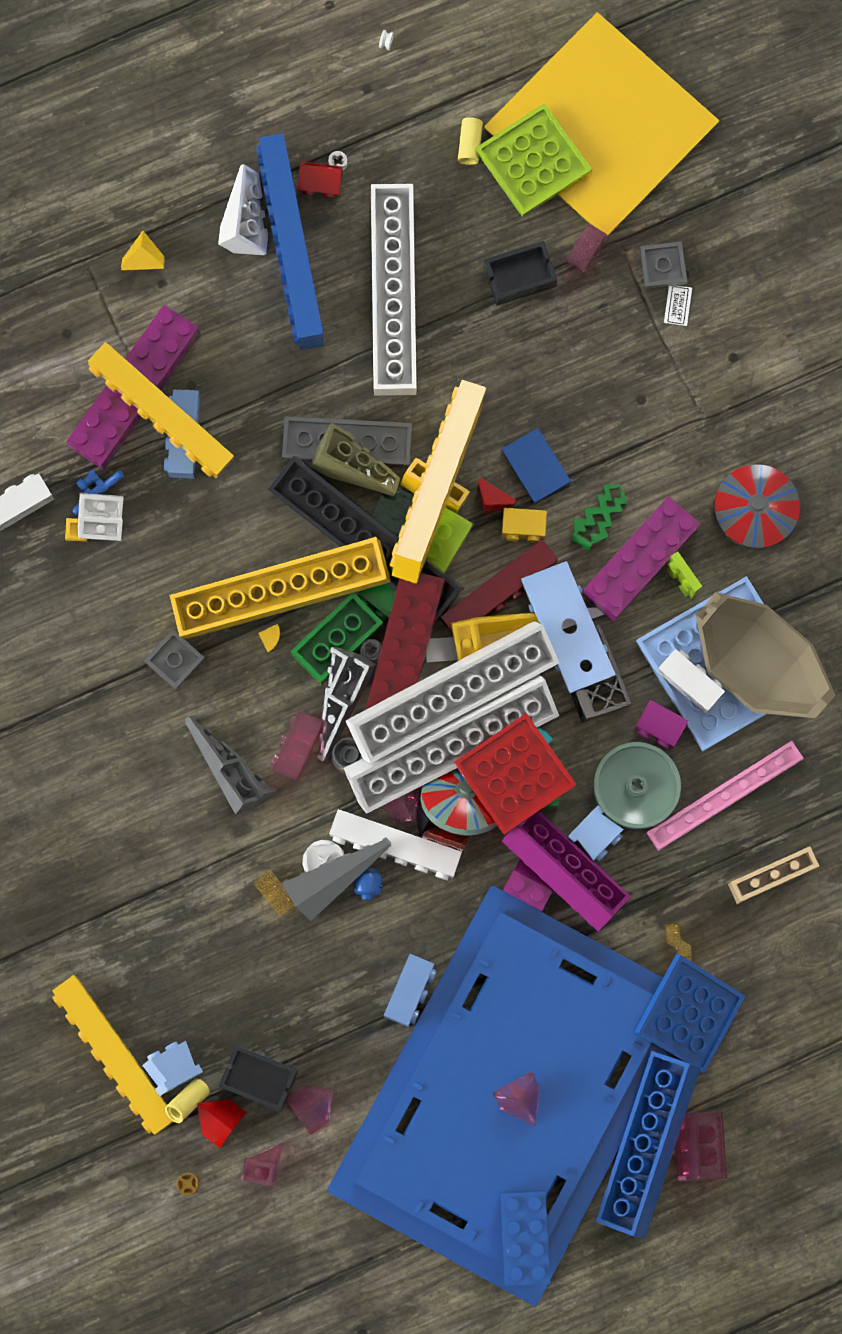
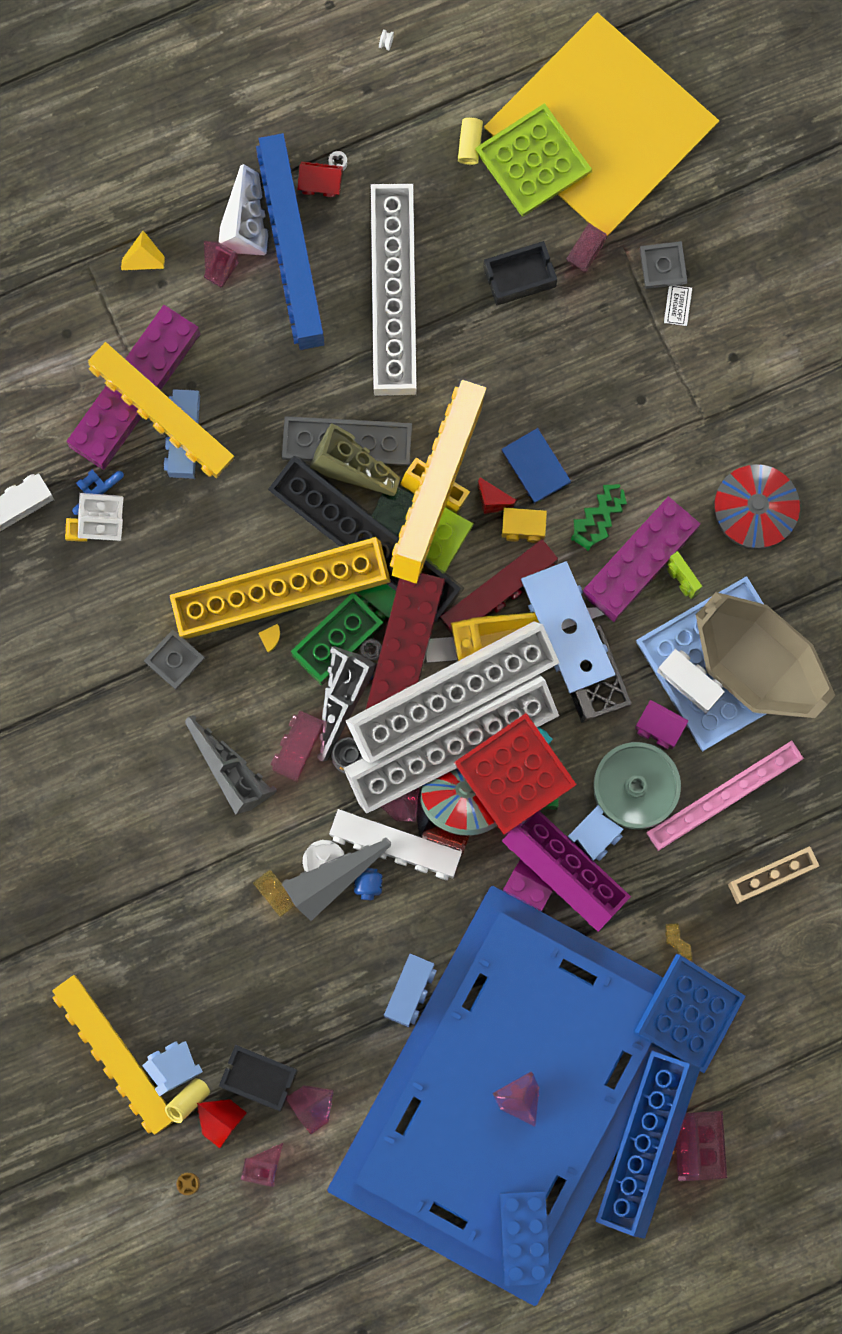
none -> clear pink slope [204,241,239,288]

